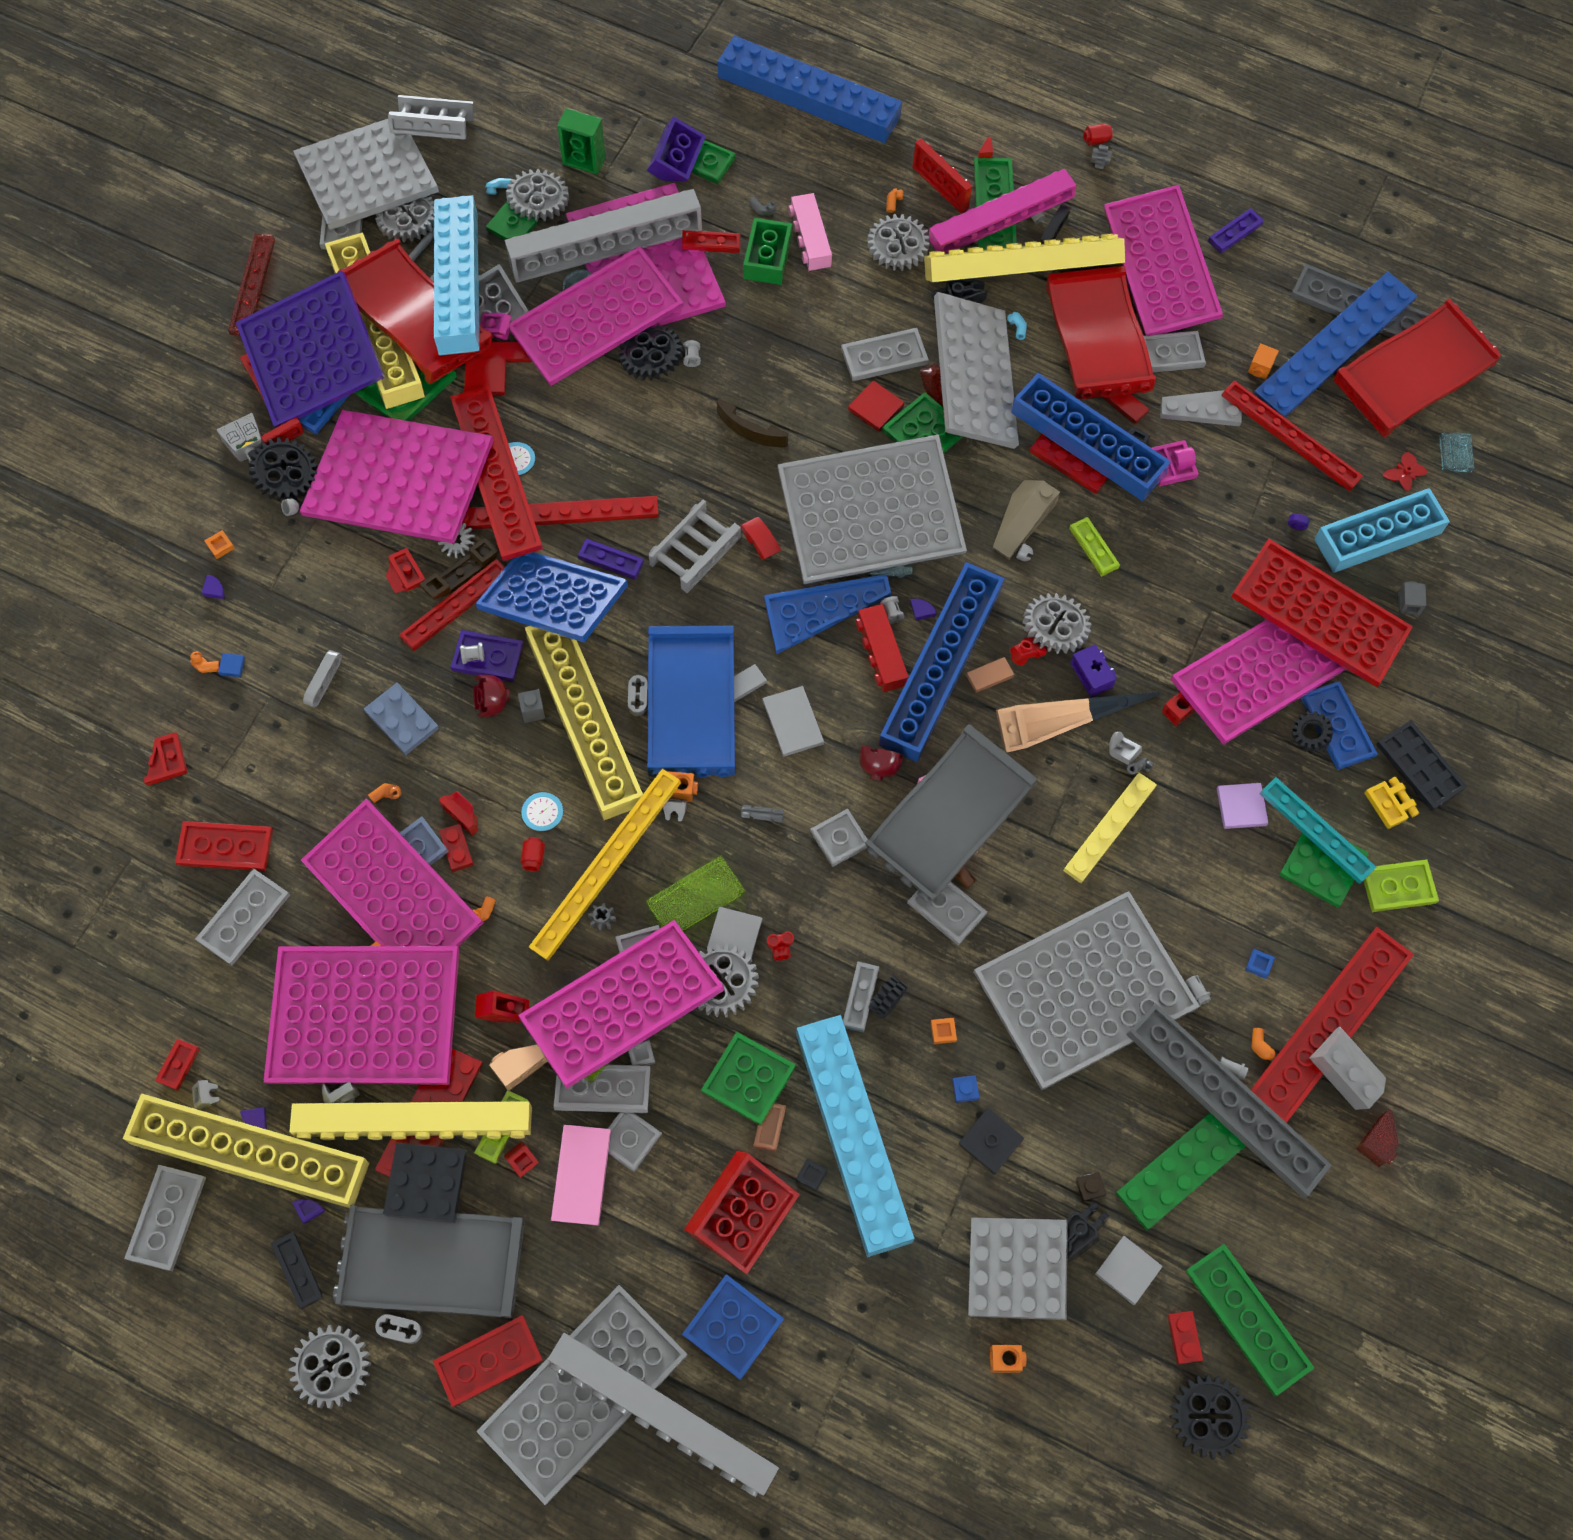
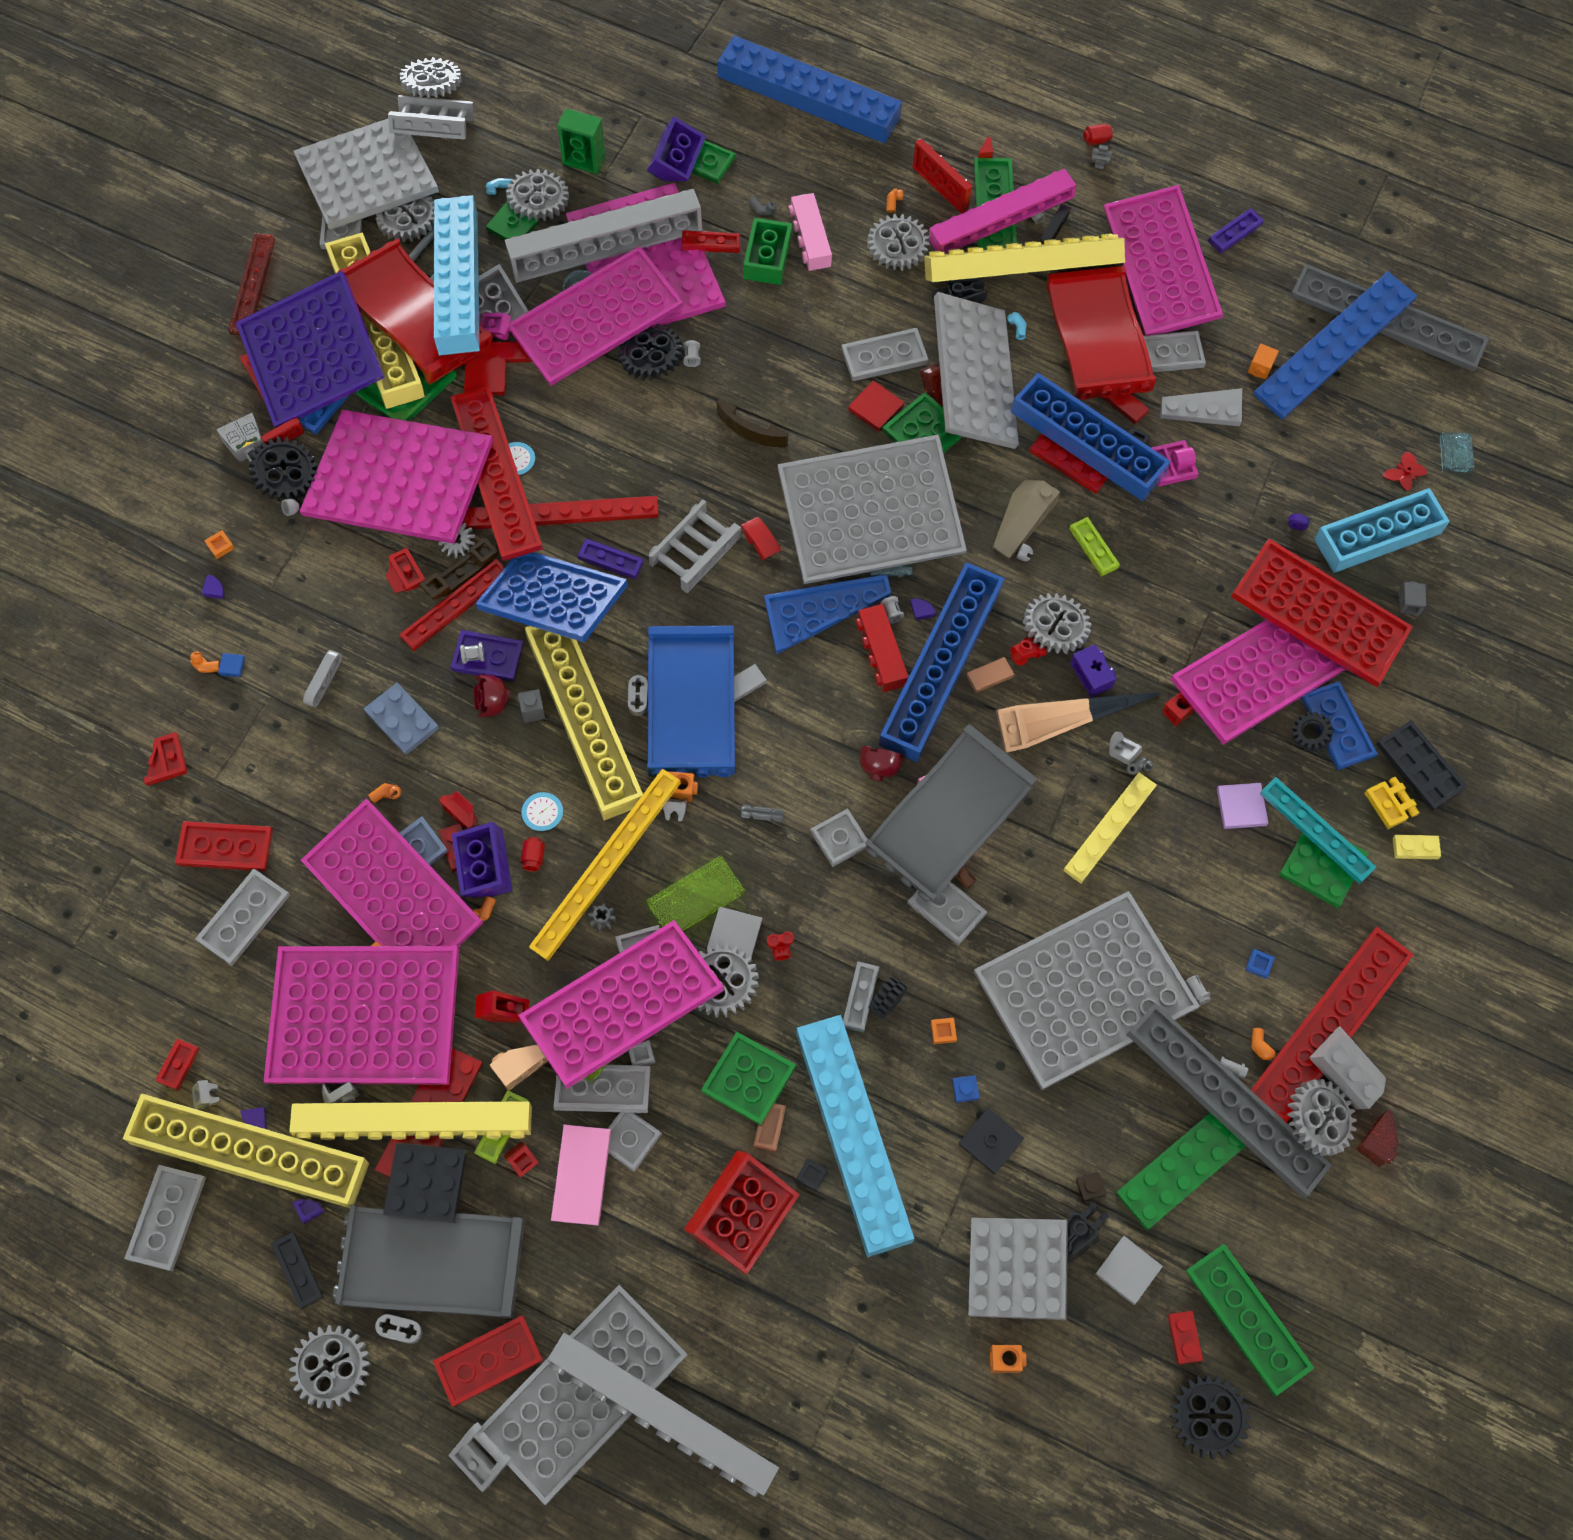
blue plate [682,1274,784,1381] -> none
light grey tile [763,686,824,757] -> none
red tile [1221,380,1363,492] -> none
red panel [1333,298,1501,438] -> none
lime plate [1364,860,1439,912] -> none
none -> light grey gear [400,58,462,98]
none -> light grey plate [448,1422,512,1492]
none -> dark purple slope [452,822,513,897]
none -> light grey gear [1287,1079,1357,1156]
none -> light yellow plate [1392,835,1441,859]

